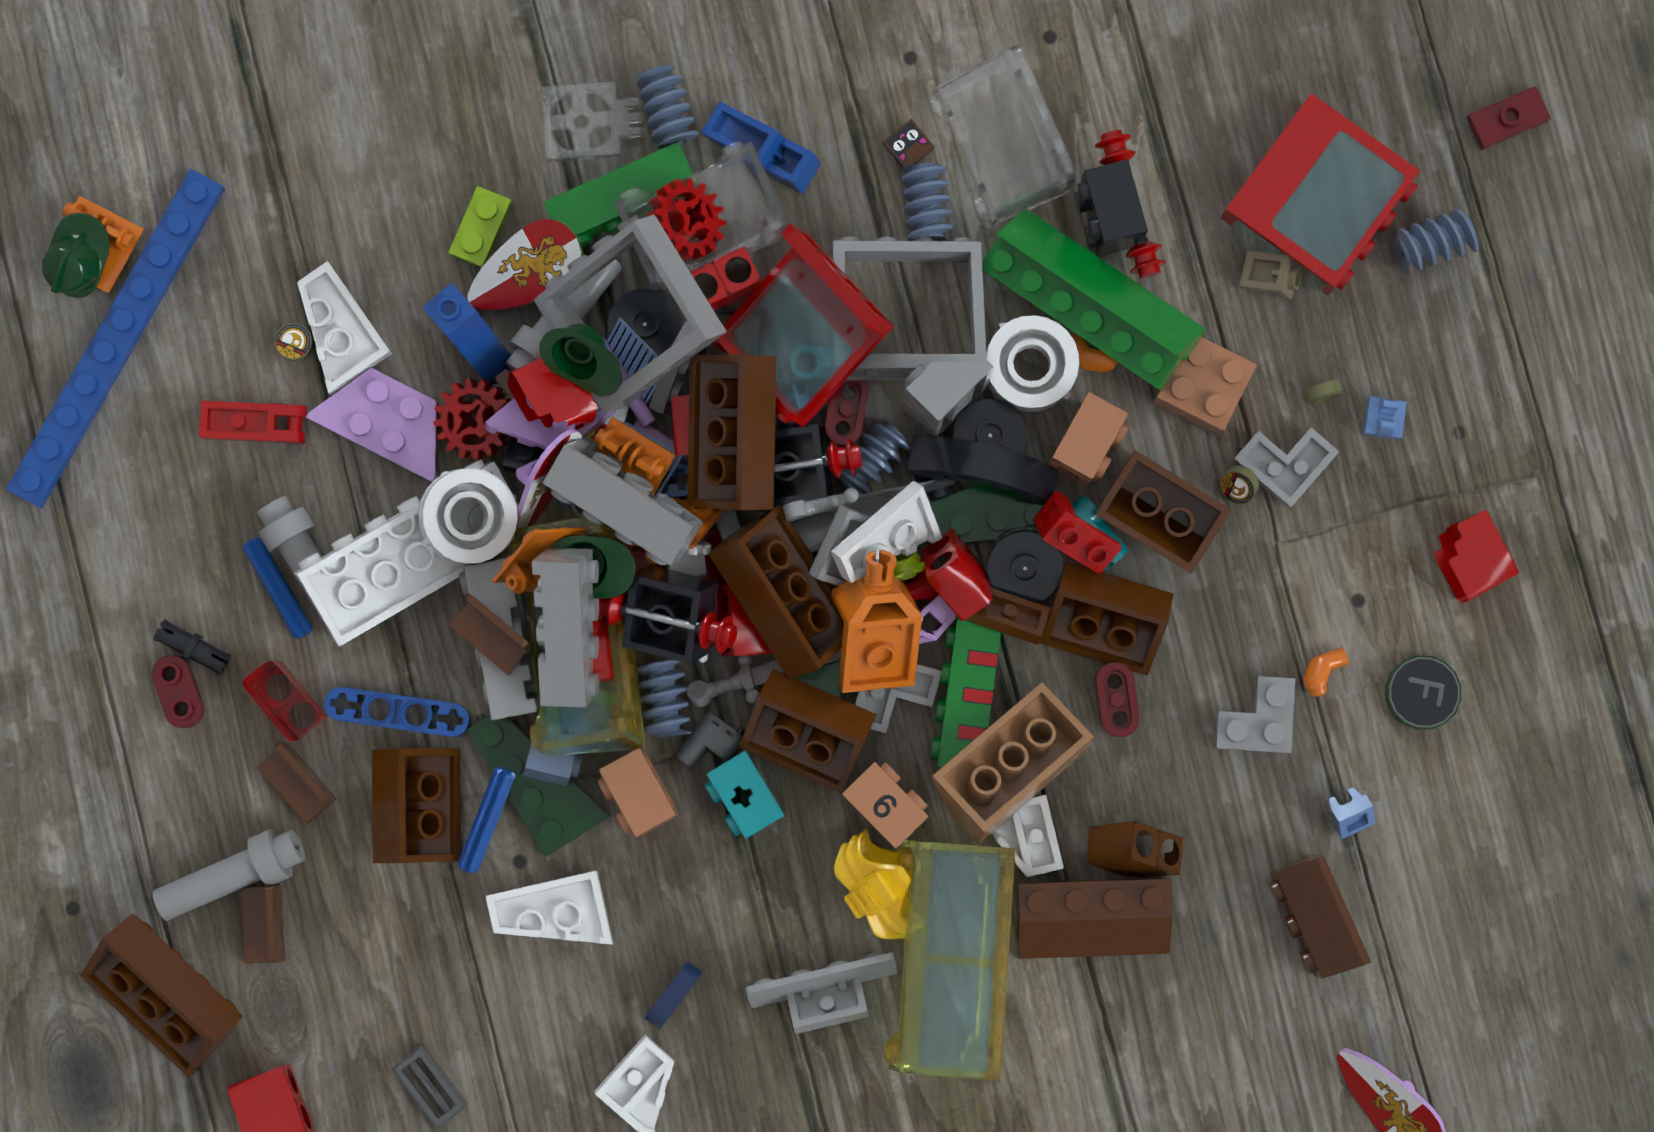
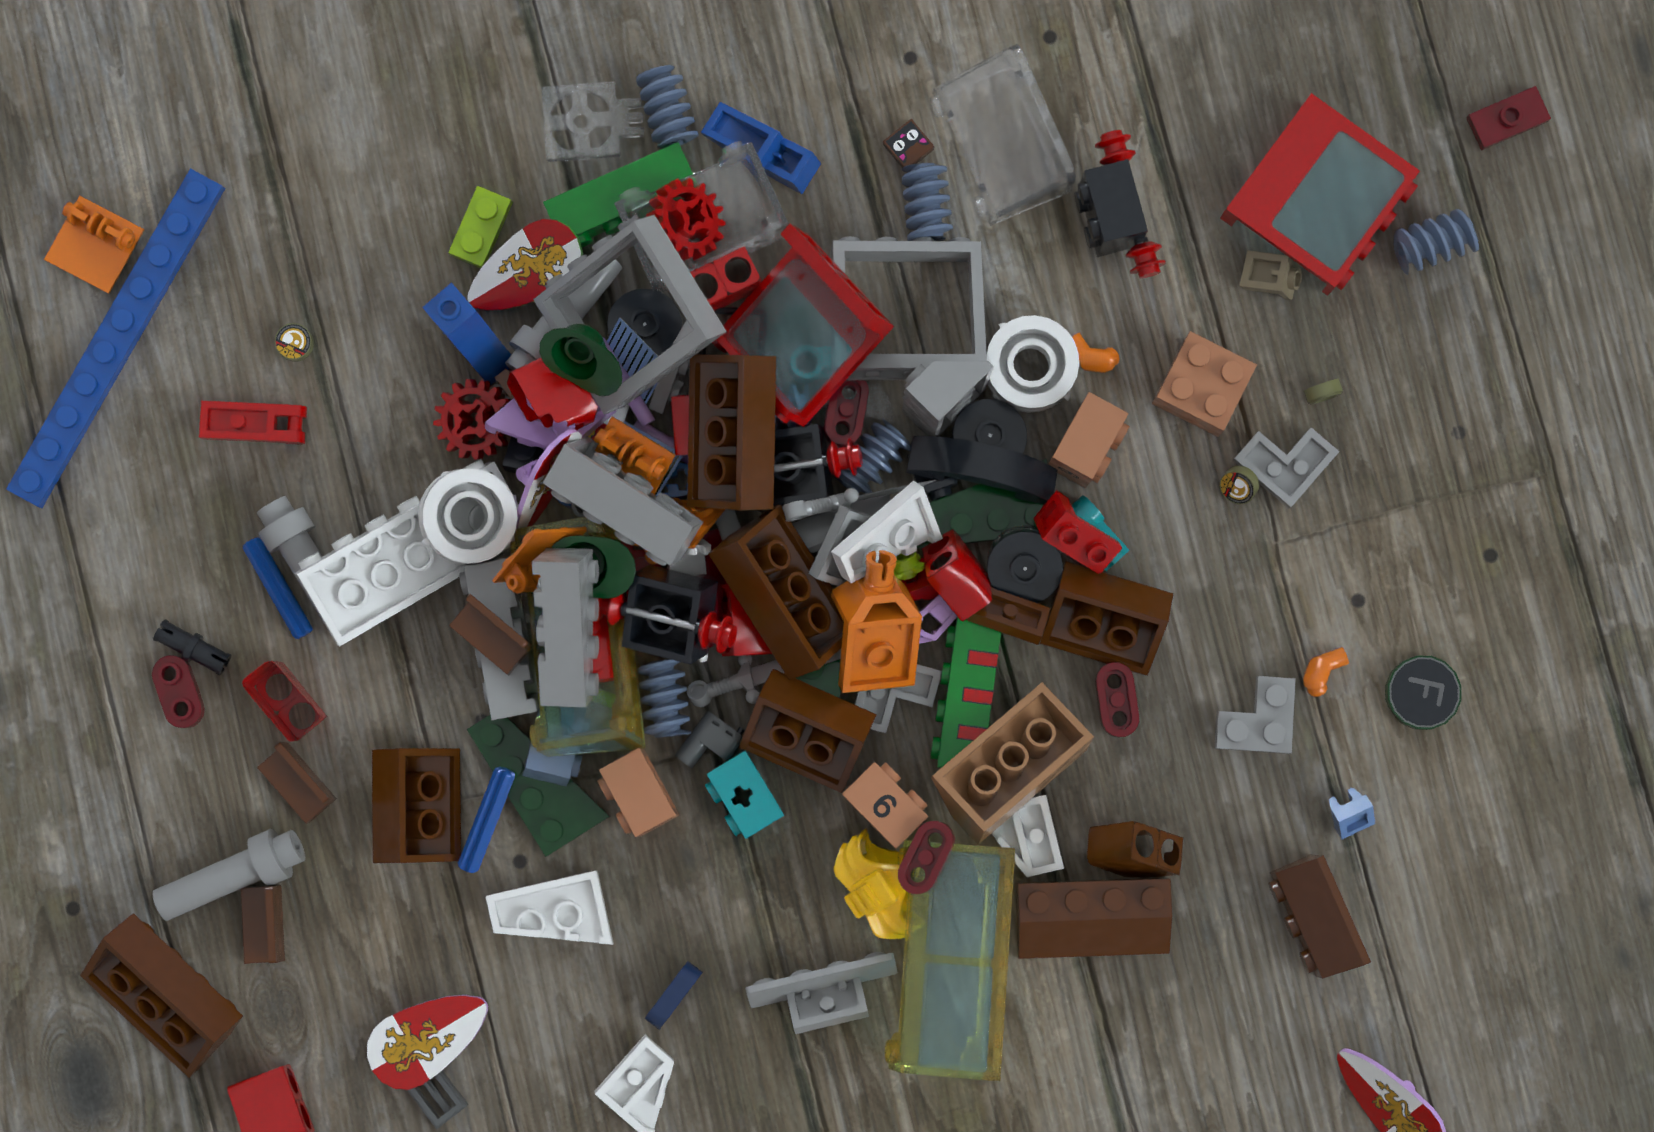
dark green piece [42,213,110,298] -> none
white wing [297,261,392,395] -> none
lavender wing [306,368,439,482] -> none
blue beam [324,687,471,737] -> none
green slope [982,208,1207,390] -> none
reddish brown slope [1095,450,1232,574] -> none
medium blue tile [1362,396,1407,440] -> none
red piece [1433,510,1519,603] -> none
none -> shield [367,995,488,1090]
none -> dark red plate [898,821,955,894]

